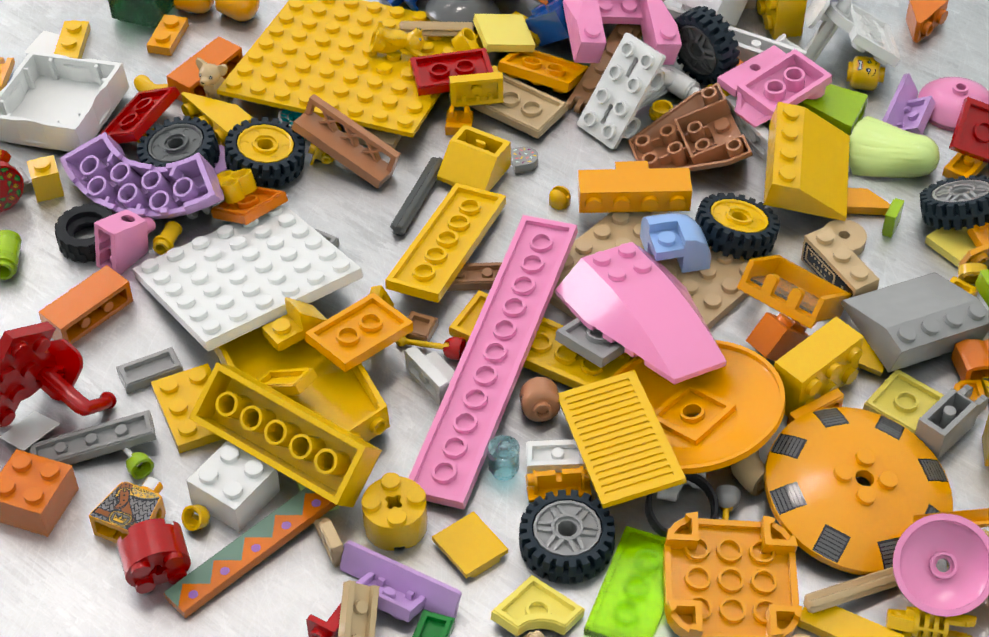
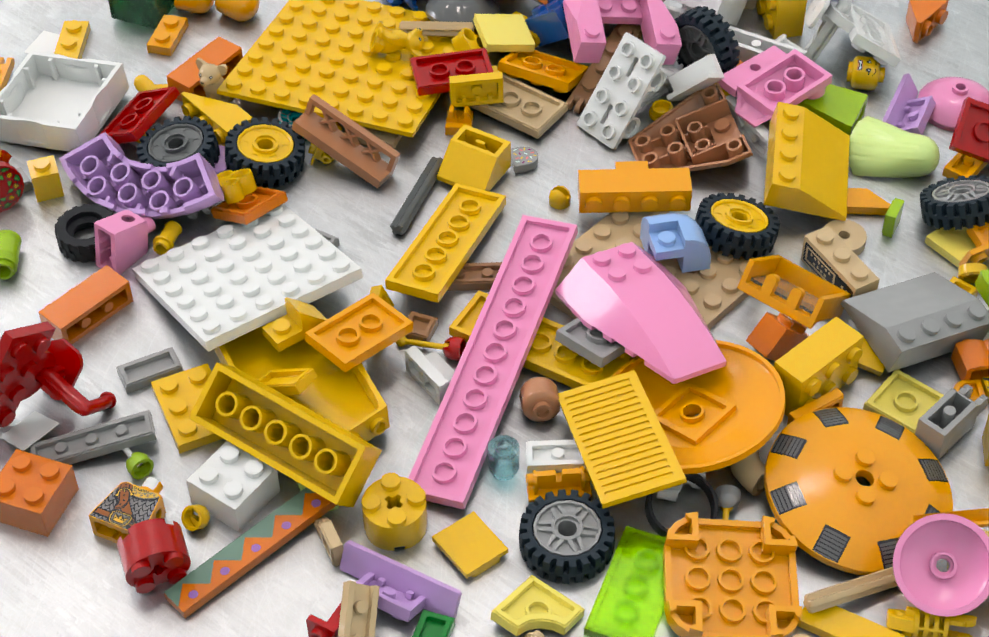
none -> white panel [666,54,725,101]

